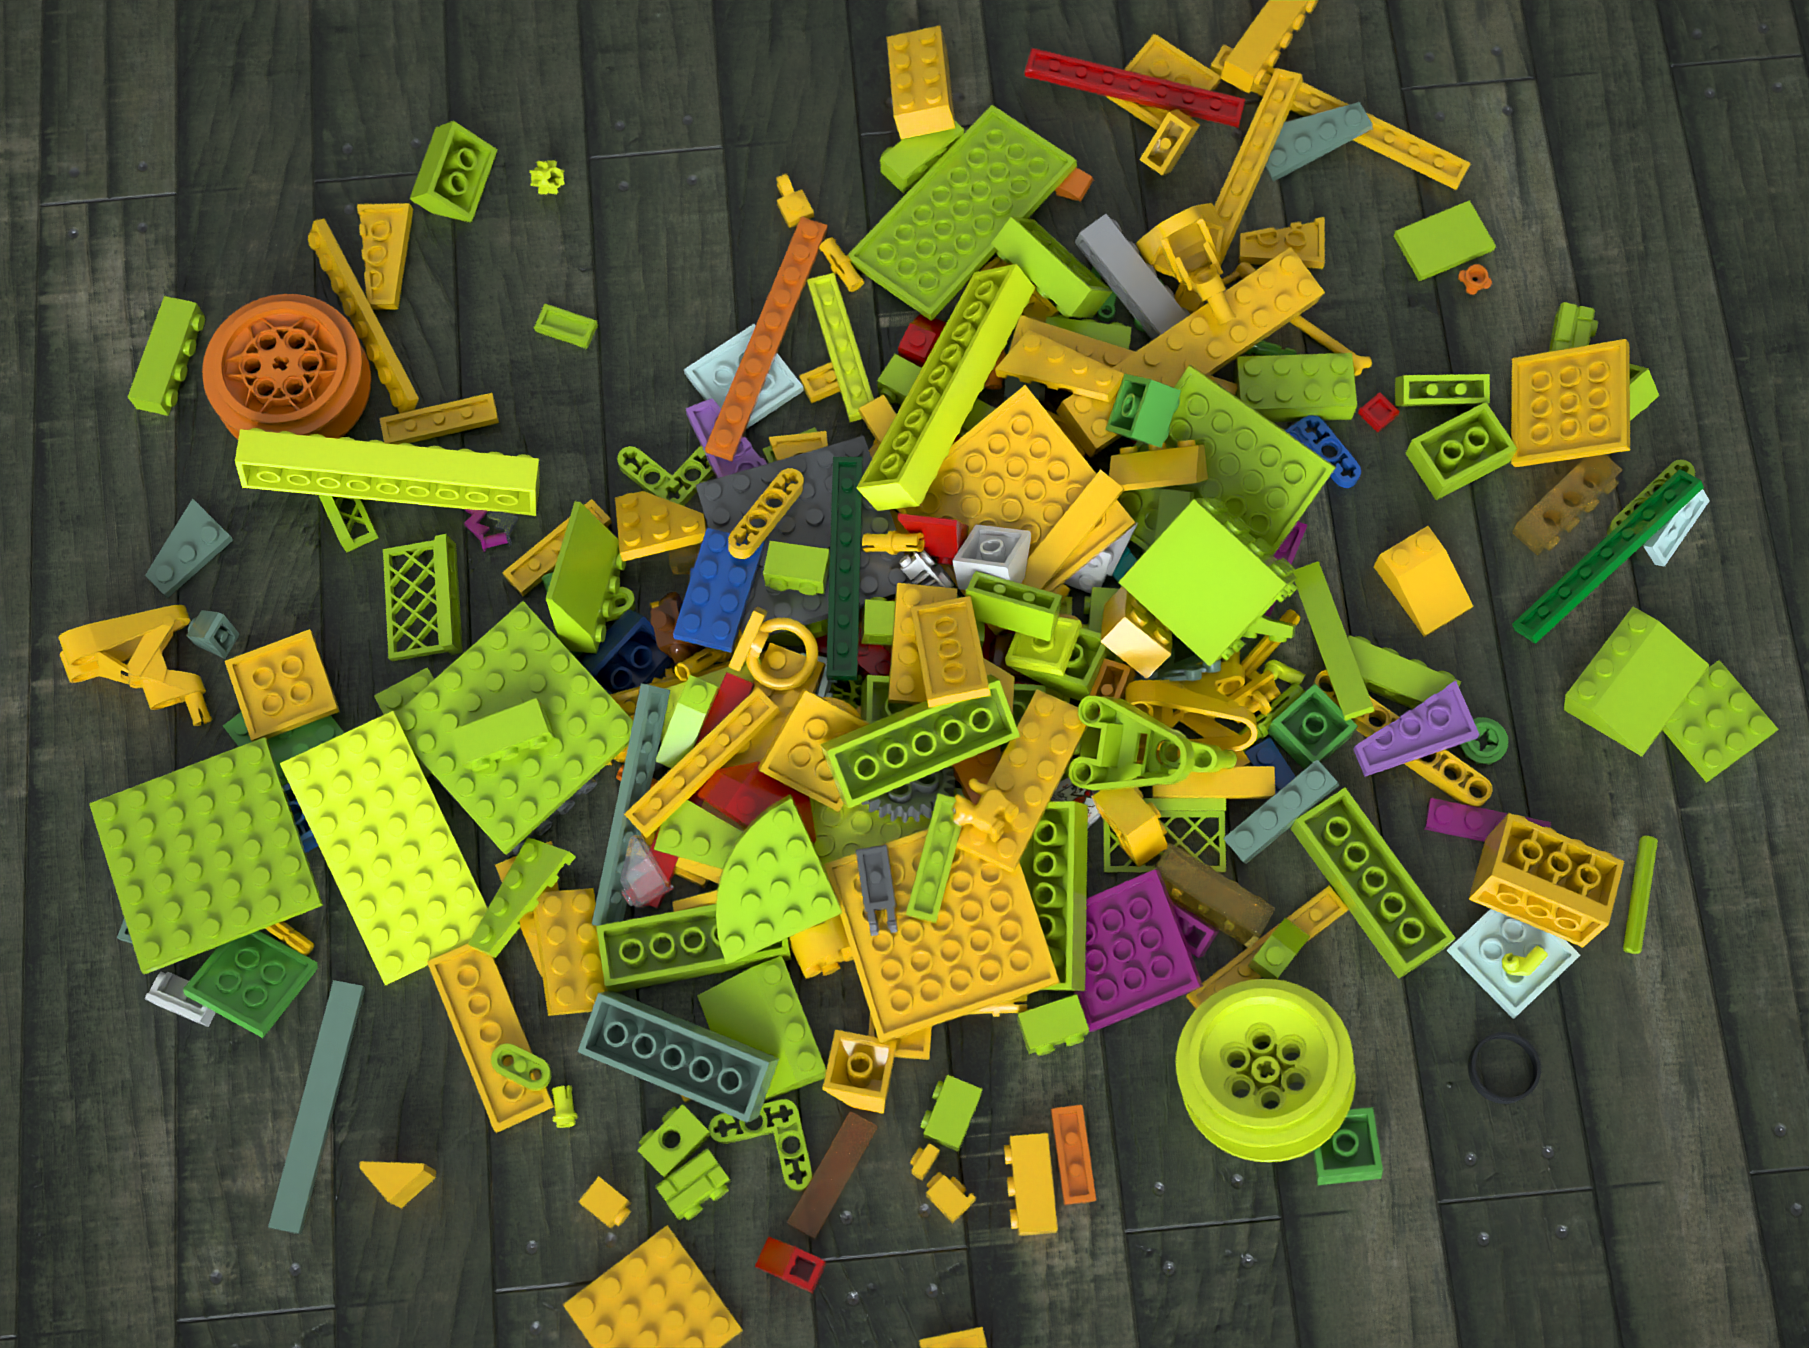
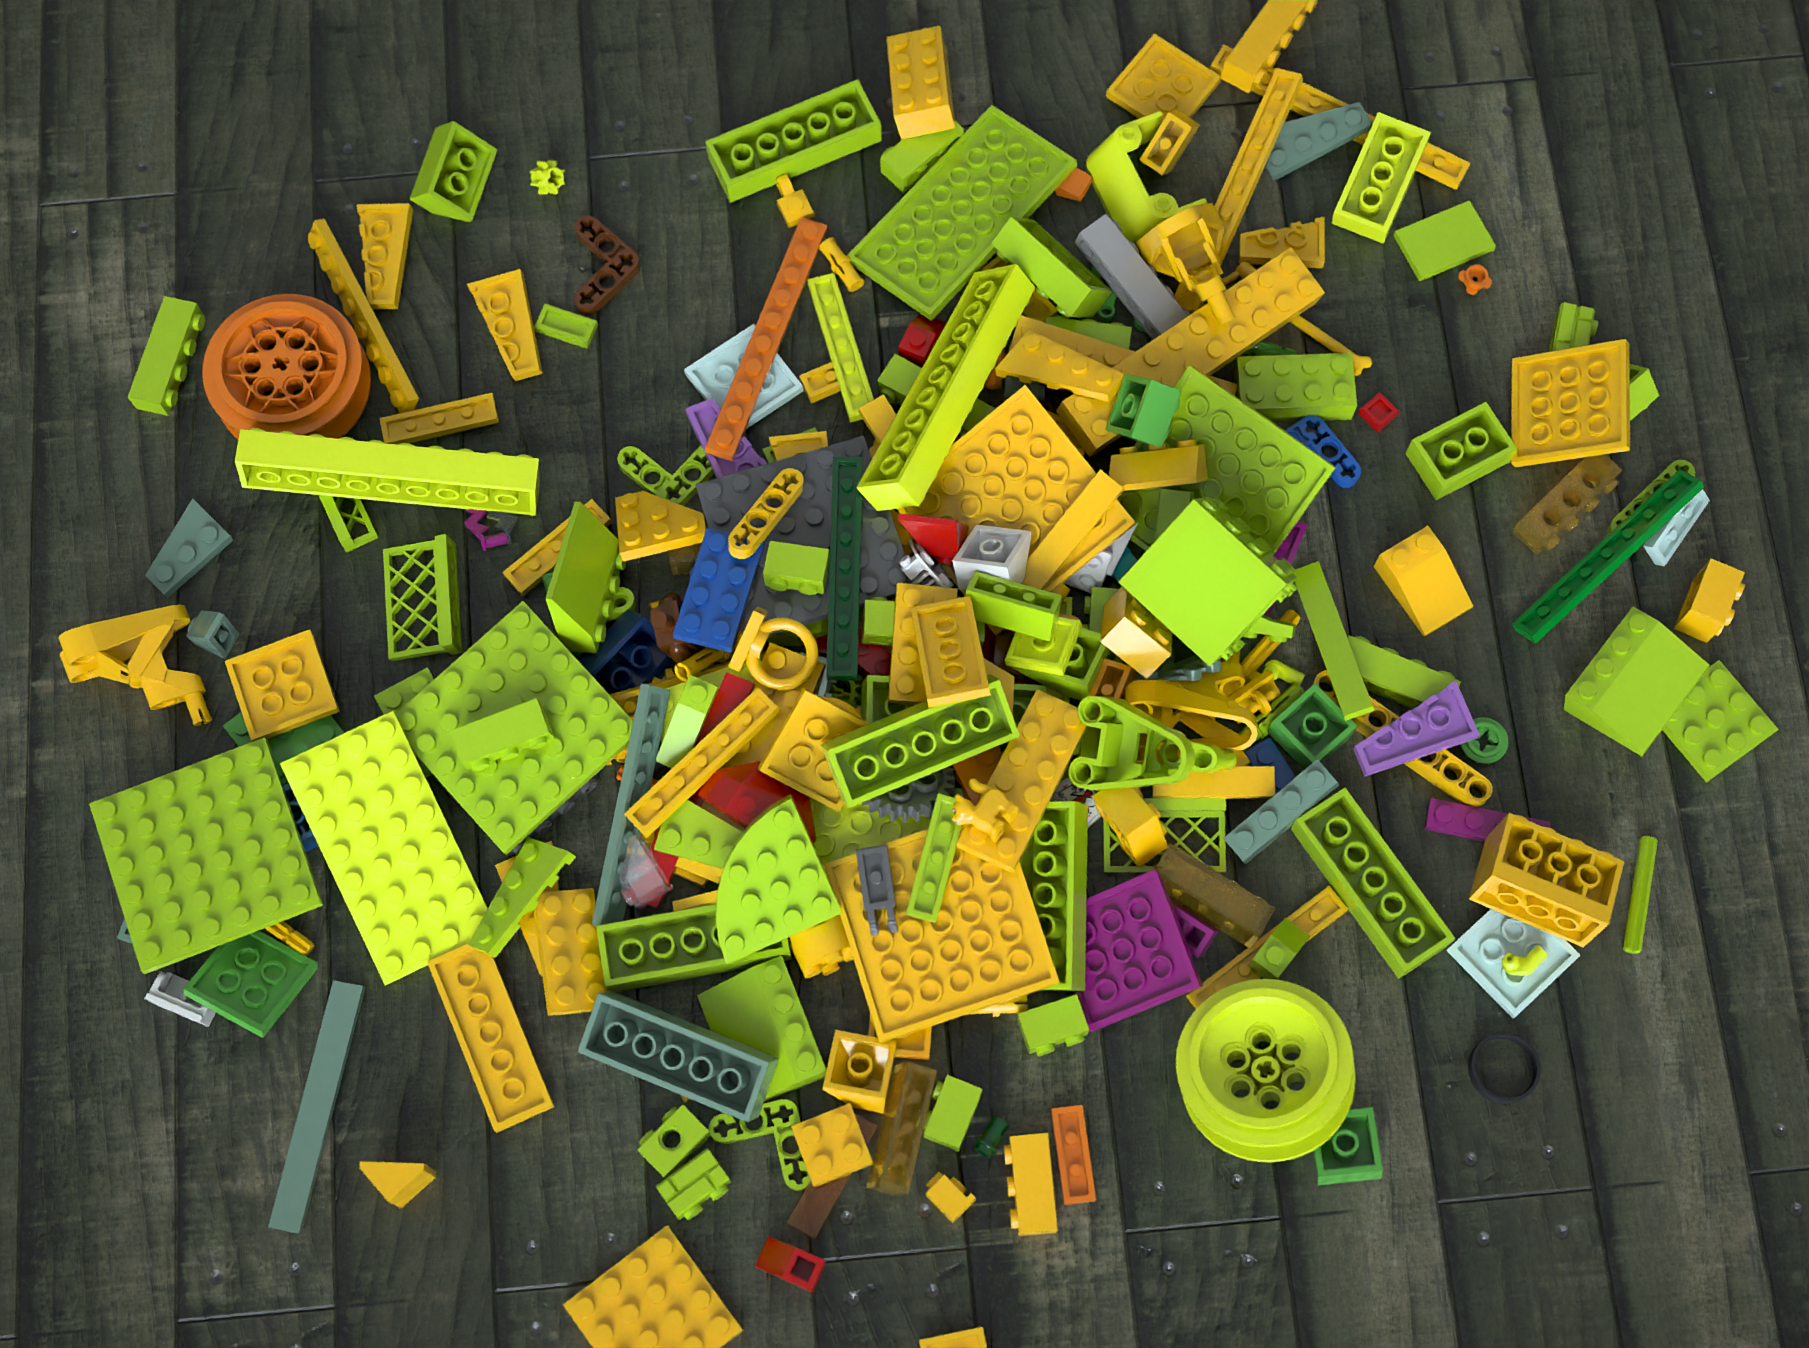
lime plate [491,1043,552,1091] -> none
neon yellow pin [552,1086,578,1128] -> none
yellow brick [578,1177,632,1229] -> none
yellow pin [862,531,925,555] -> none
yellow plate [910,1144,940,1180] -> none
red tile [1024,48,1246,127] -> none
lime brick [1395,374,1490,407] -> none
none -> yellow wing [467,269,543,381]
none -> reddish brown beam [574,215,640,316]
none -> lime brick [705,80,882,203]
none -> yellow plate [791,1103,873,1187]
none -> clear yellow brick [866,1062,937,1196]
none -> dark green pin [974,1115,1010,1158]
none -> neon yellow windscreen [1086,111,1207,247]
none -> neon yellow brick [1332,112,1431,244]
none -> yellow brick [1673,558,1745,643]

